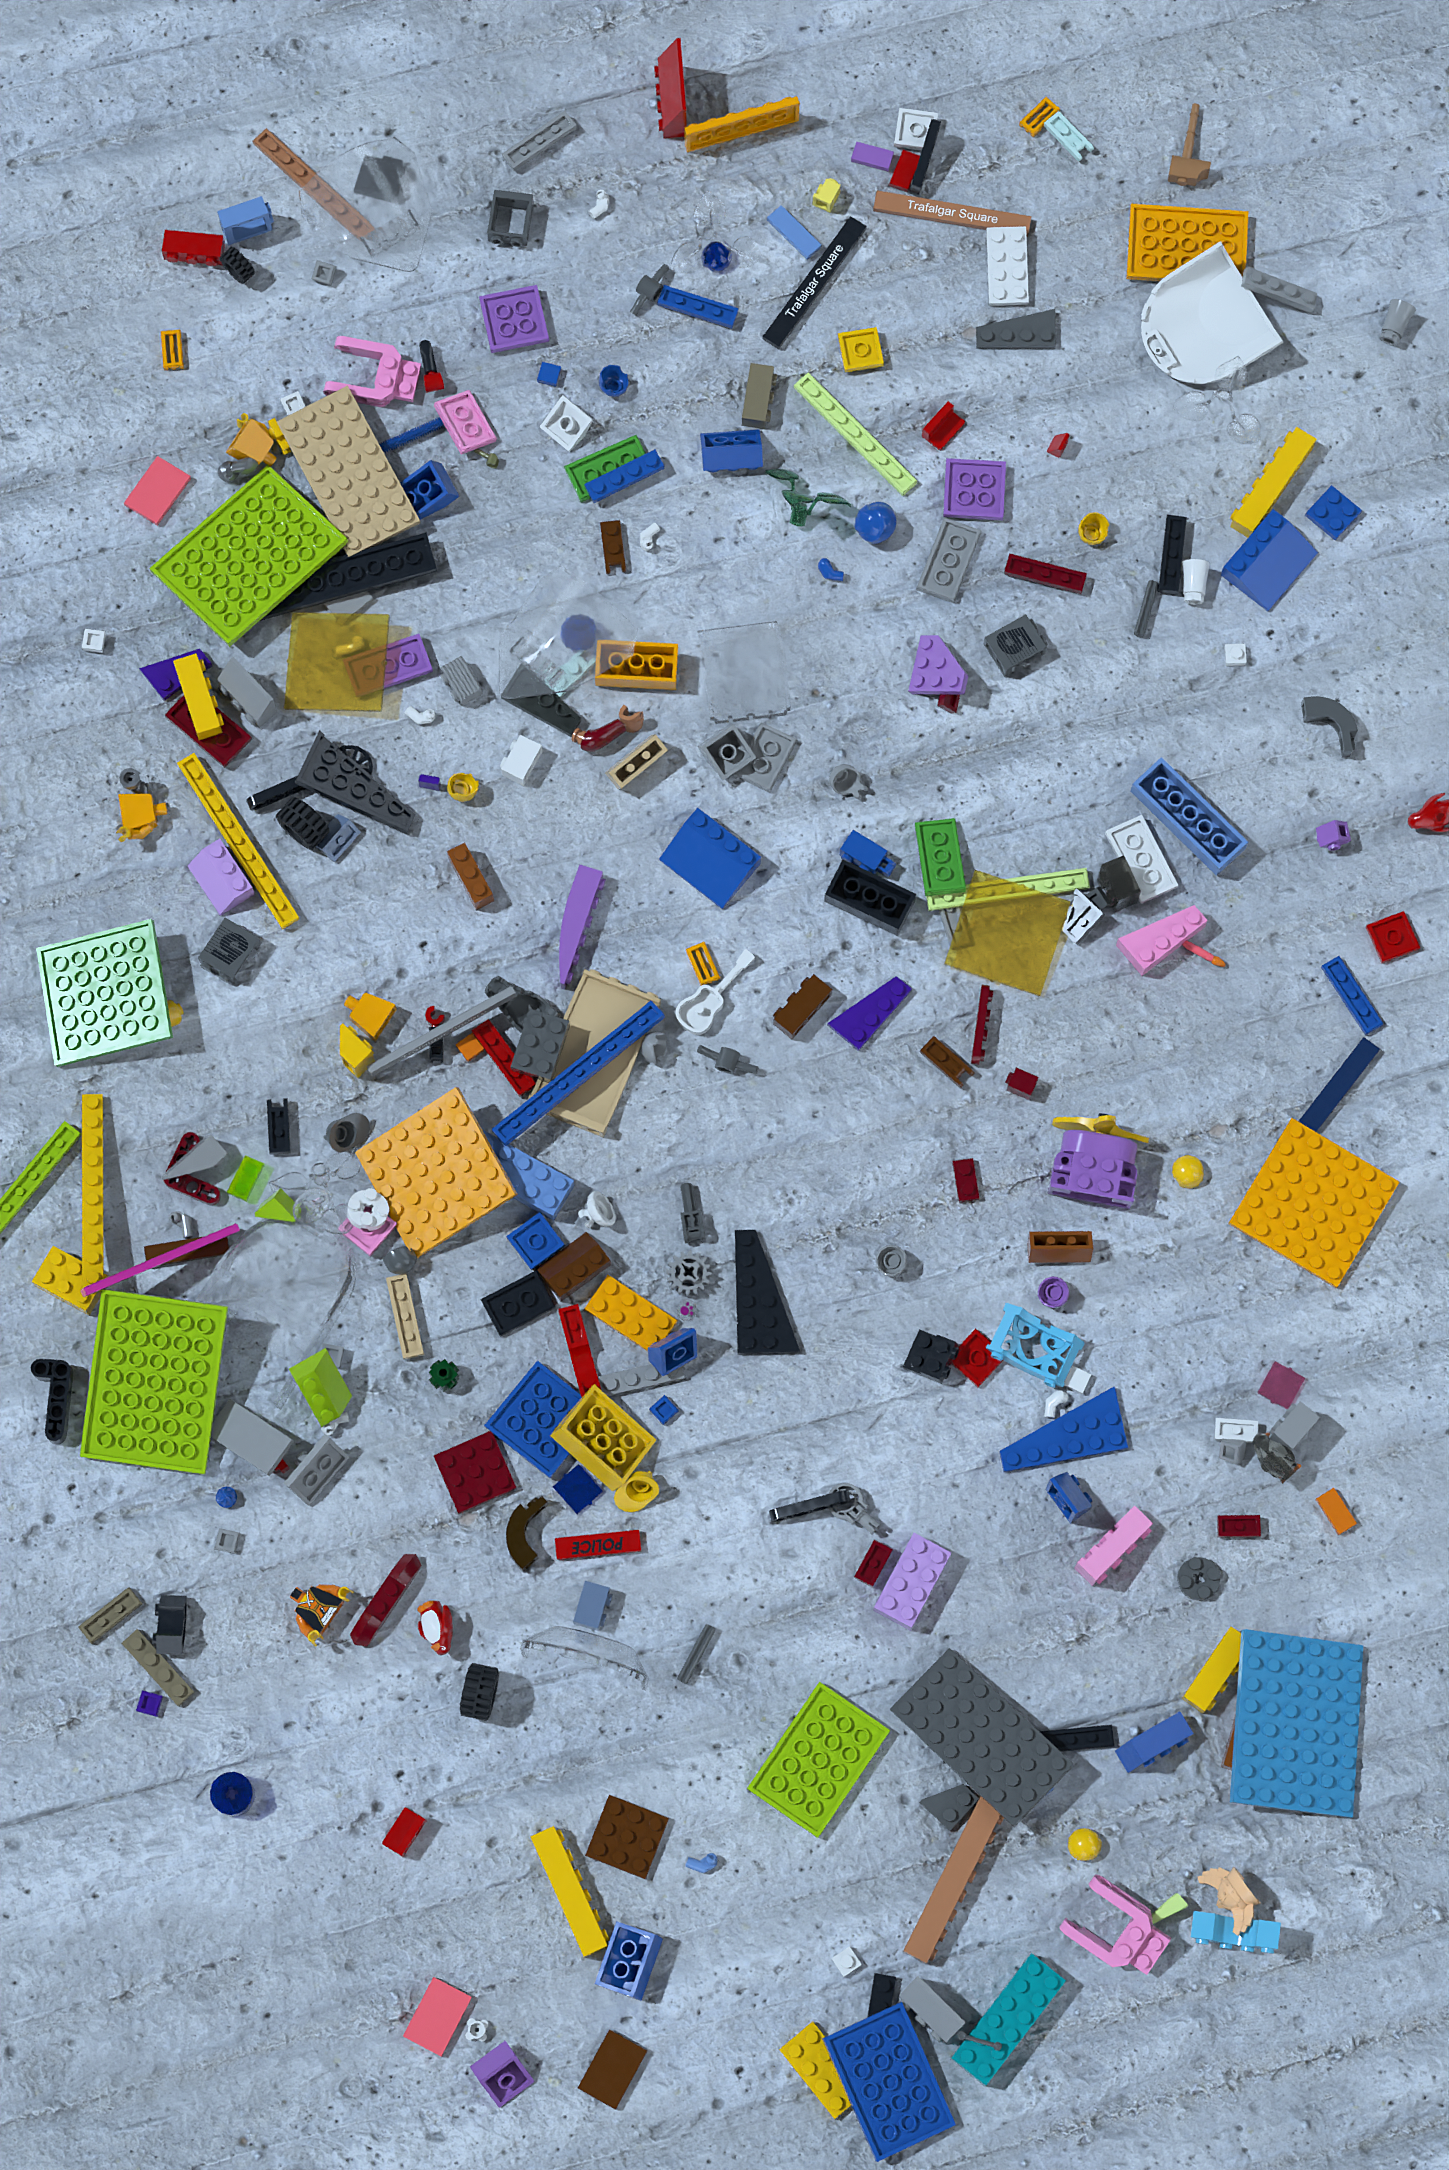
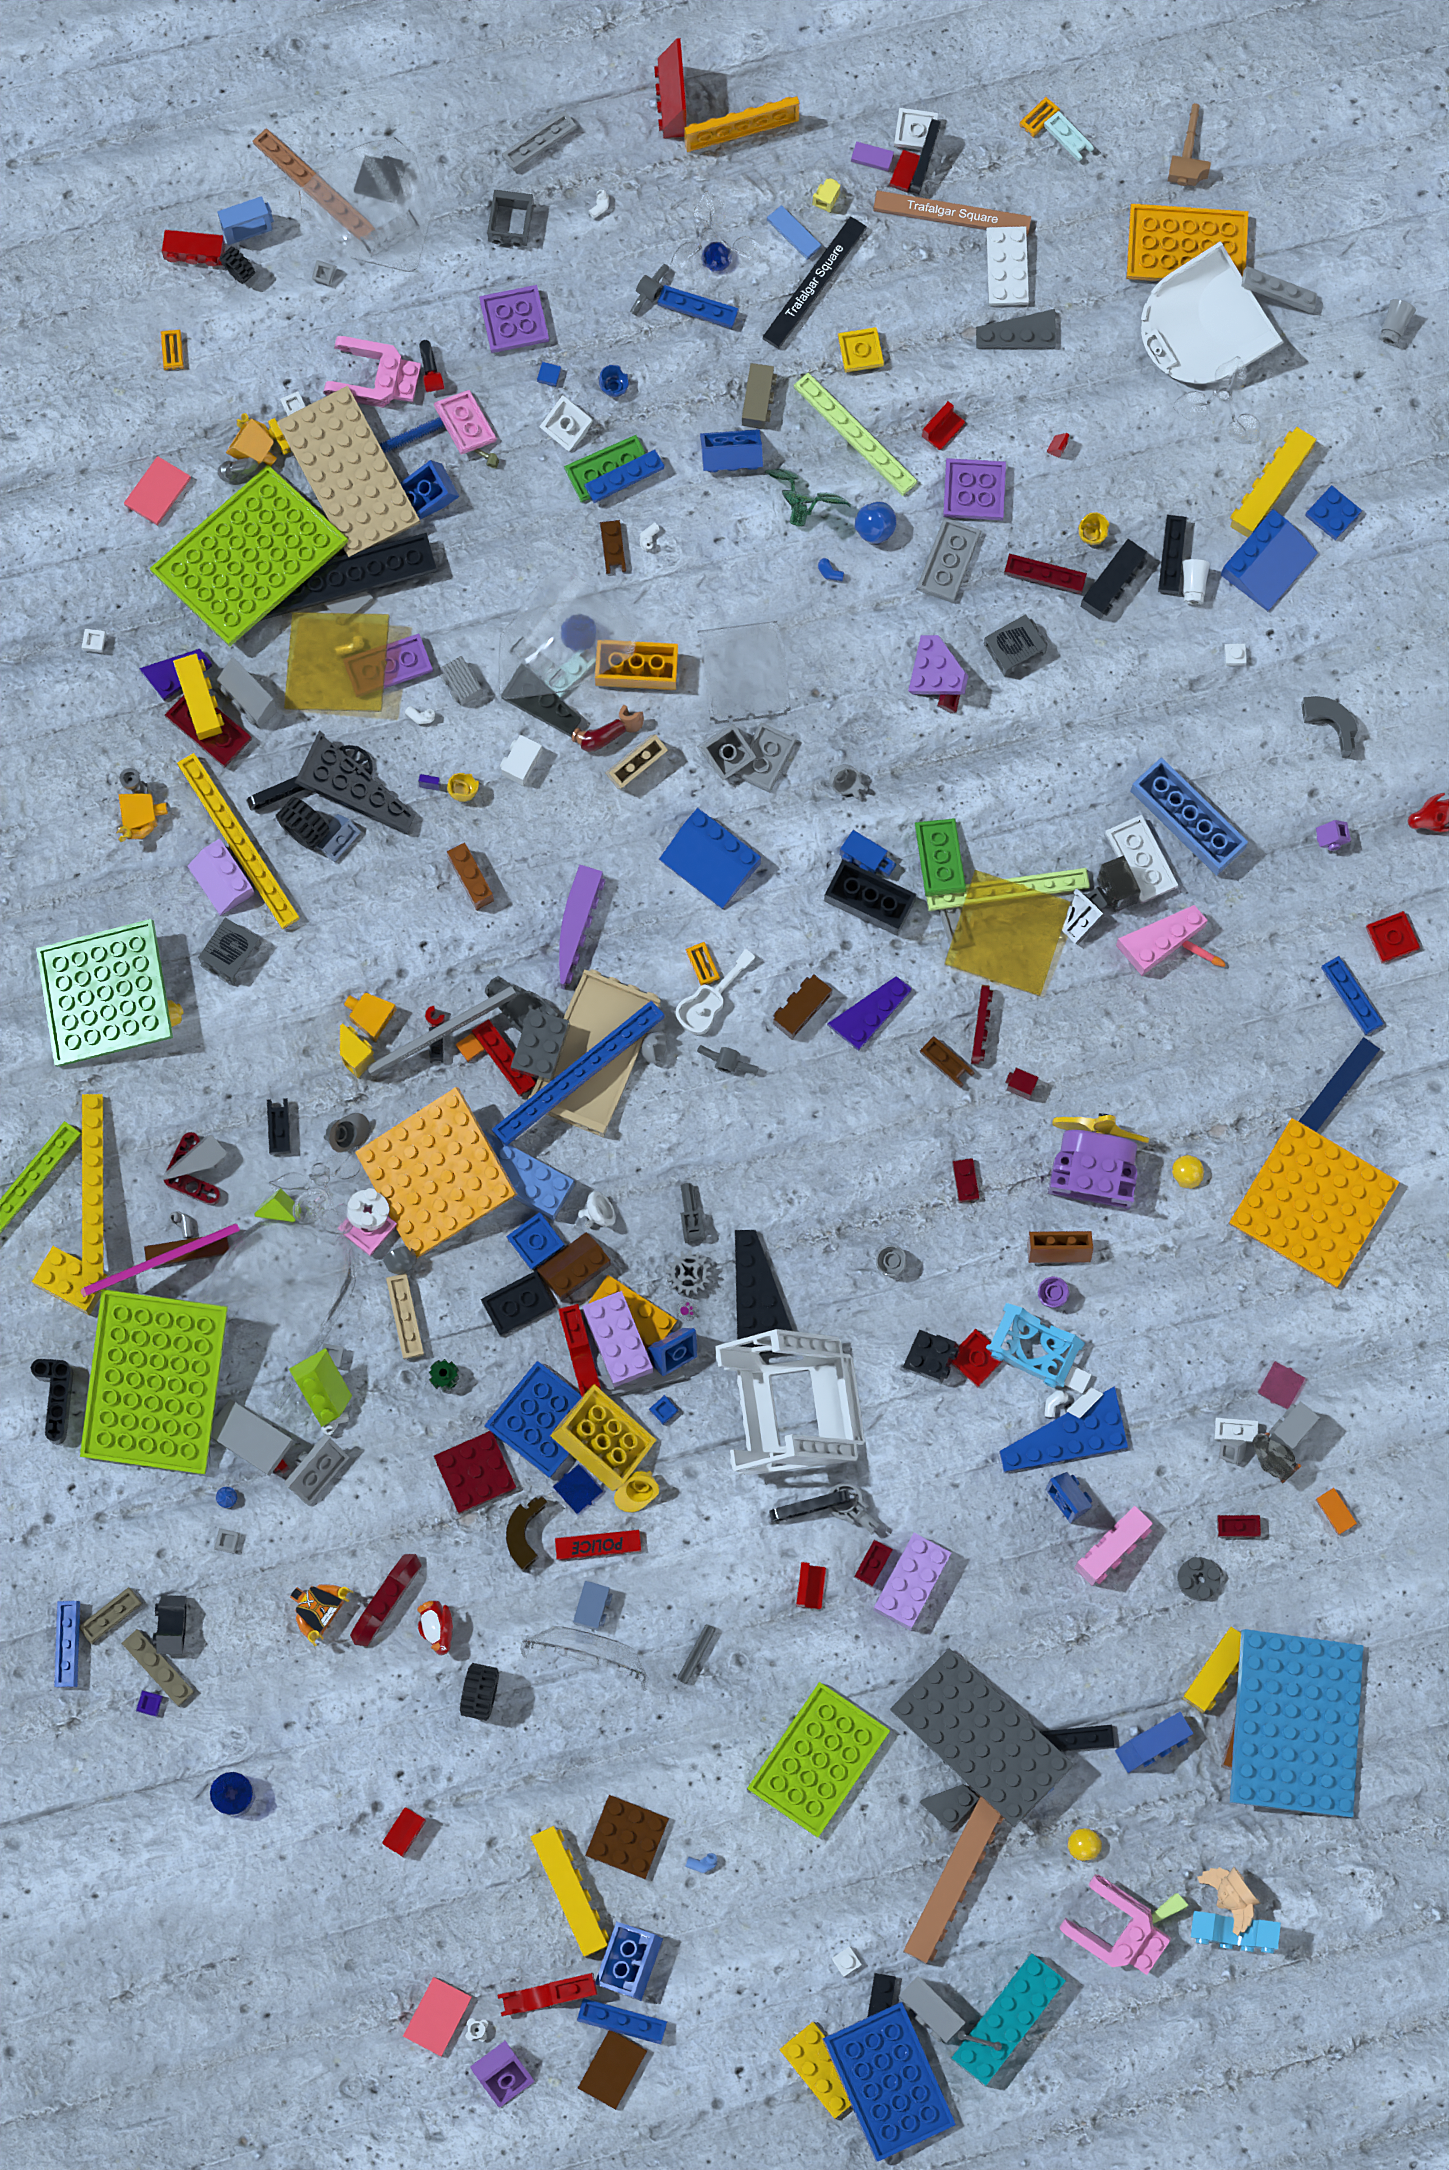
clear neon green plate [227,1155,265,1202] -> none
dark grey axle [1134,580,1159,637] -> none
none -> plate [54,1600,80,1688]
none -> red piece [497,1973,598,2016]
none -> blue plate [577,1998,667,2045]
none -> lavender brick [582,1291,653,1388]
none -> white piece [715,1329,865,1475]
none -> red panel [796,1562,826,1610]
none -> white sticker [1067,1387,1103,1418]
none -> black brick [1080,539,1148,620]

